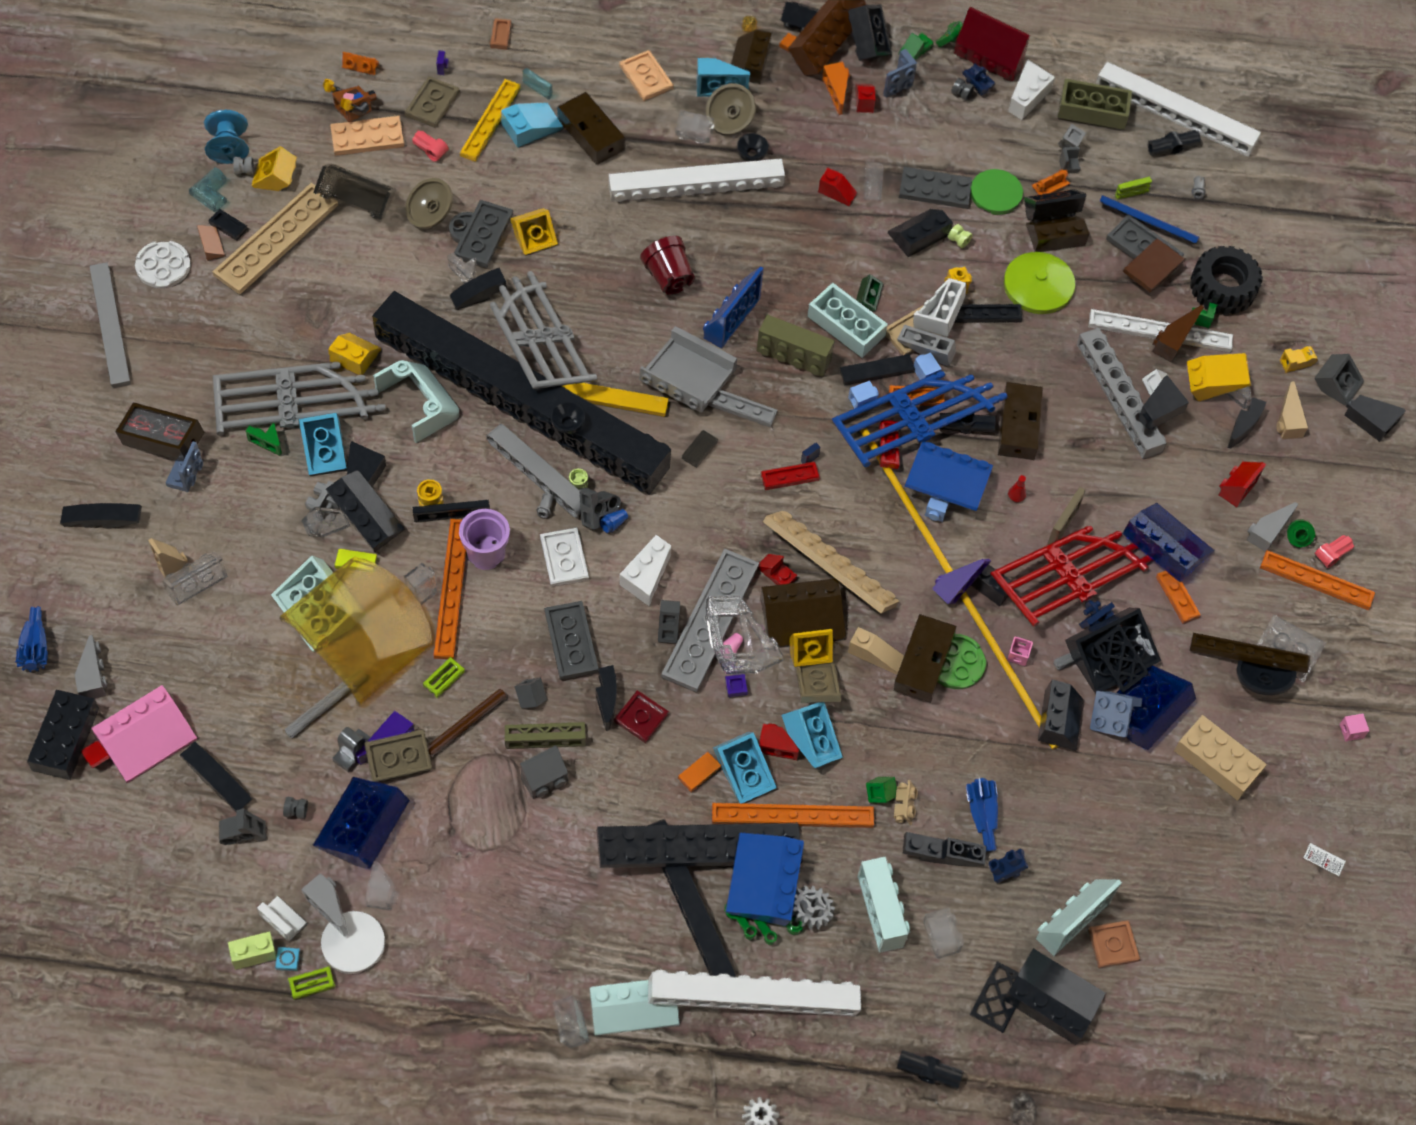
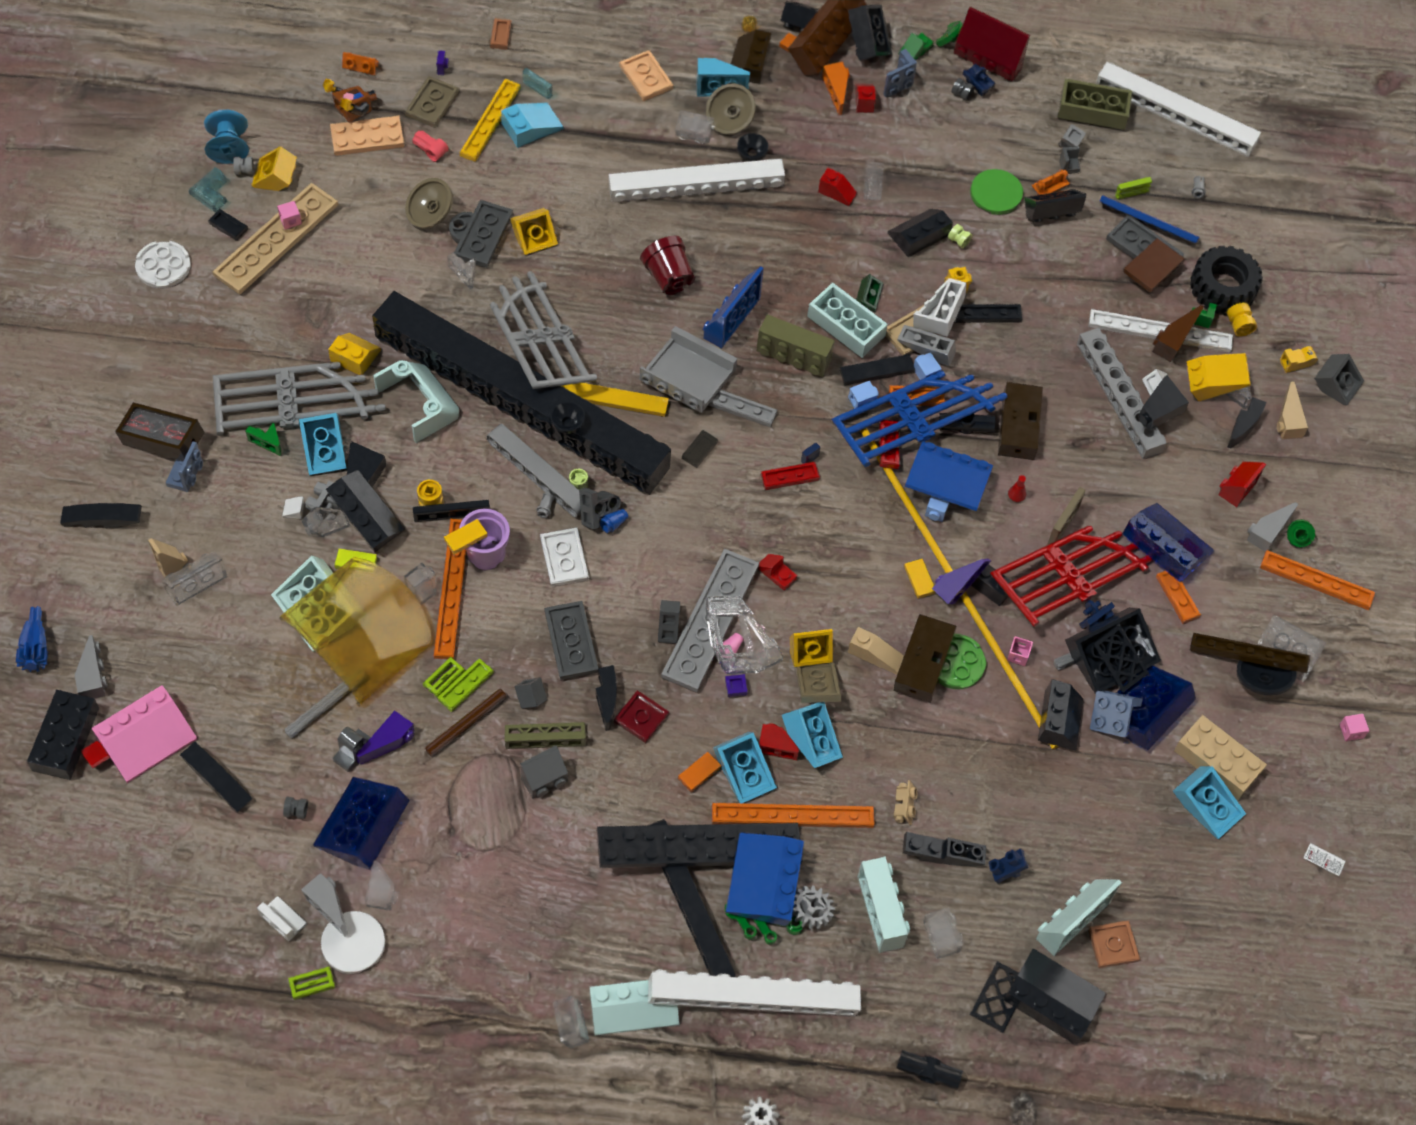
light grey tile [90,262,131,388] -> none
nougat slope [197,225,225,261] -> none
dark grey tile [219,809,266,845] -> none
yellowish green brick [228,932,277,970] -> none
medium azure tile [275,947,300,971] -> none
clear smoke windscreen [313,163,396,220] -> none
dark tan tile [364,729,432,782] -> none
black slope [450,267,506,310] -> none
dark brown brick [557,92,625,165] -> none
white wedge [619,535,671,606] -> none
dark brown slope [760,578,846,649] -> none
tan plate [763,511,899,614] -> none
green panel [866,777,897,803] -> none
dark grey plate [899,167,972,209] -> none
blue piece [966,778,998,852] -> none
lime dish [1003,252,1075,314] -> none
white wedge [1008,60,1055,120] -> none
dark brown slope [1026,216,1089,252] -> none
black piece [1147,130,1201,156] -> none
coral piece [1314,535,1354,568] -> none
black slope [1345,395,1406,442] -> none
none -> bright pink piece [277,201,302,229]
none -> white slope [282,497,305,519]
none -> lime tile [437,658,494,712]
none -> yellow tile [444,519,488,554]
none -> yellow tile [904,559,936,599]
none -> medium azure slope [1173,766,1246,839]
none -> yellow wheel [1227,303,1257,337]

